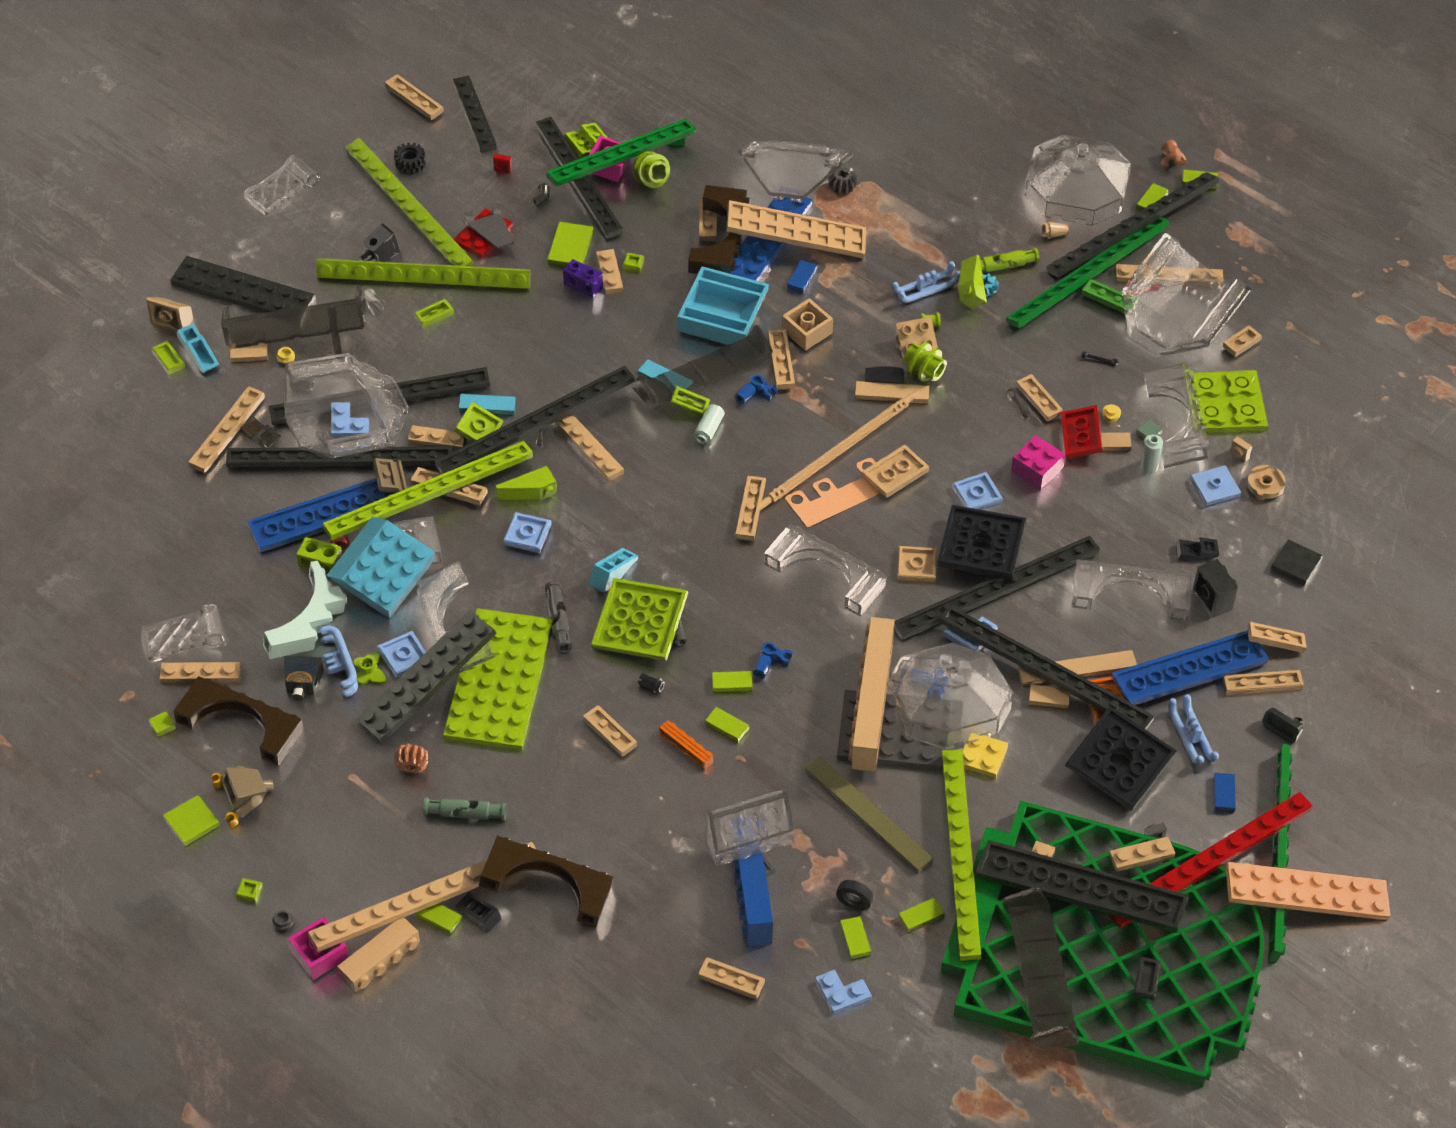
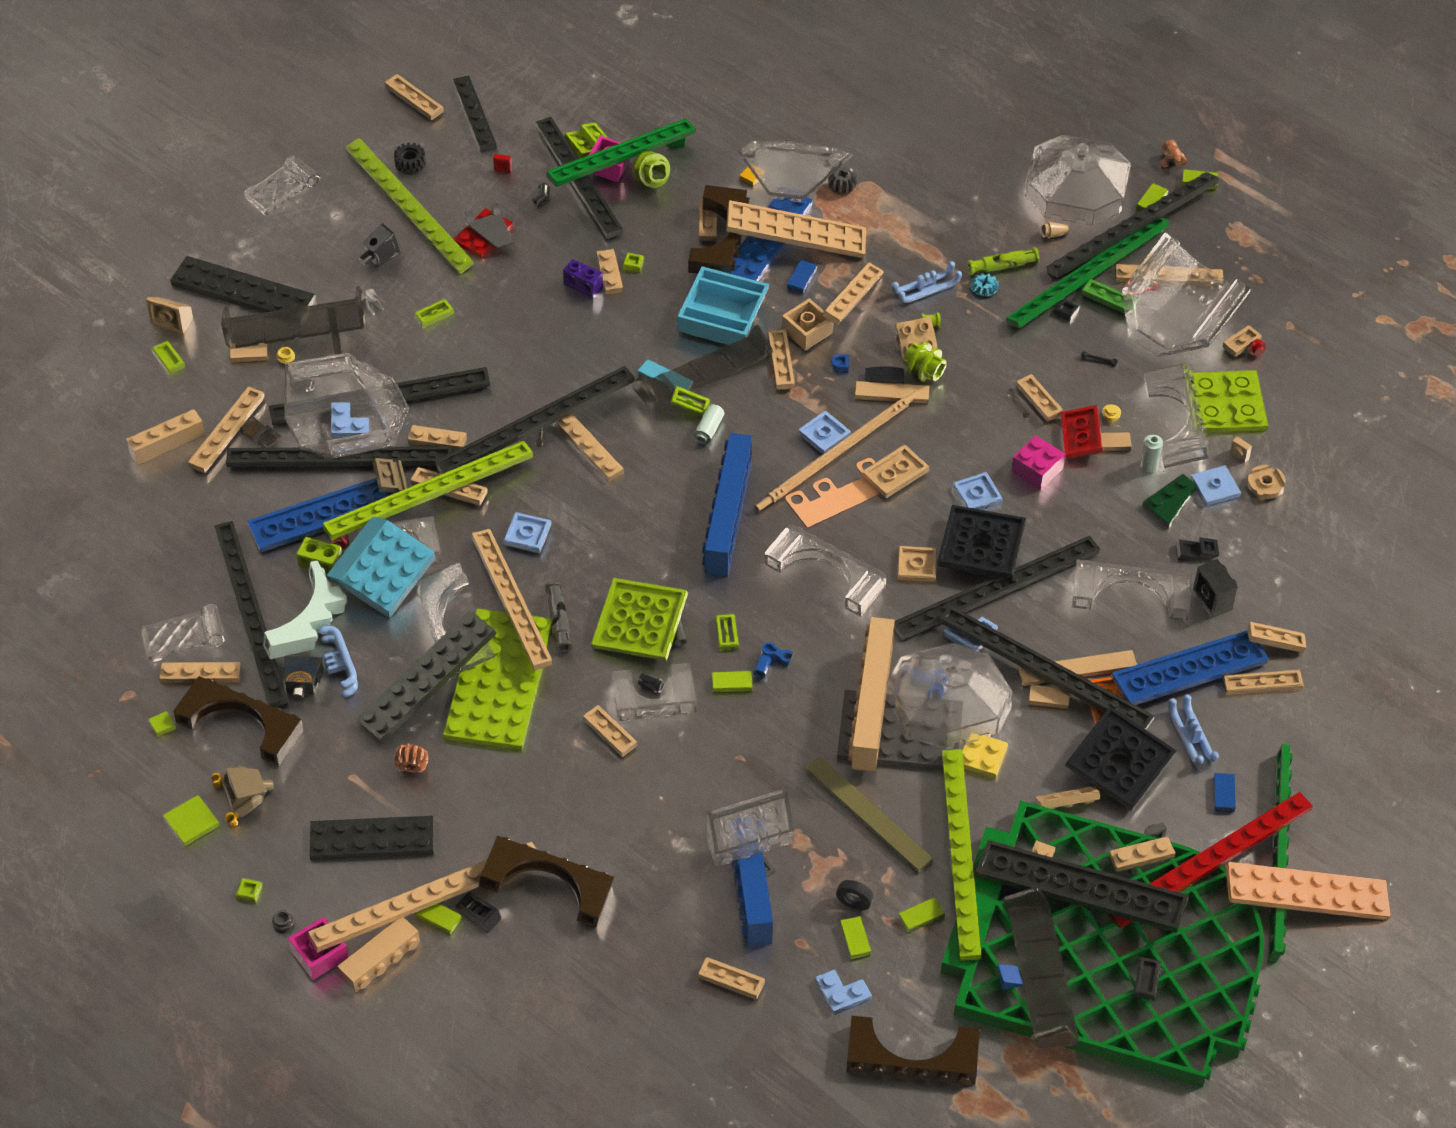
medium azure slope [177,323,220,373] -> none
lime plate [316,259,530,289] -> none
lime animal [353,651,386,685] -> none
light blue plate [377,631,426,678] -> none
sand green piece [423,798,507,820] -> none
lime plate [454,402,504,442] -> none
medium azure tile [459,394,516,415] -> none
lime slope [496,466,557,500] -> none
lime tile [548,222,594,266] -> none
medium azure slope [588,548,638,592] -> none
orange piece [659,720,713,770] -> none
lime tile [705,707,749,742] -> none
blue bar [735,374,778,404] -> none
tan plate [735,476,766,541] -> none
lime slope [958,255,987,309] -> none
sand green tile [1136,419,1163,439] -> none
pearl dark grey piece [1262,708,1304,743] -> none
pearl dark grey tile [1271,539,1323,585] -> none
none -> tan brick [126,409,205,465]
none -> pearl dark grey plate [214,521,288,707]
none -> pearl dark grey plate [309,815,434,860]
none -> tan plate [472,529,553,670]
none -> clear arch [612,663,696,722]
none -> blue brick [702,433,753,576]
none -> lime tile [715,614,739,651]
none -> yellow tile [739,165,764,186]
none -> light blue plate [798,411,851,454]
none -> tan plate [823,263,884,325]
none -> blue tile [831,354,849,373]
none -> dark brown arch [846,1015,980,1085]
none -> blue slope [997,964,1023,990]
none -> tan plate [1035,786,1100,810]
none -> black tile [1055,299,1079,321]
none -> dark green wing [1142,474,1196,529]
none -> red plate [1248,339,1267,356]

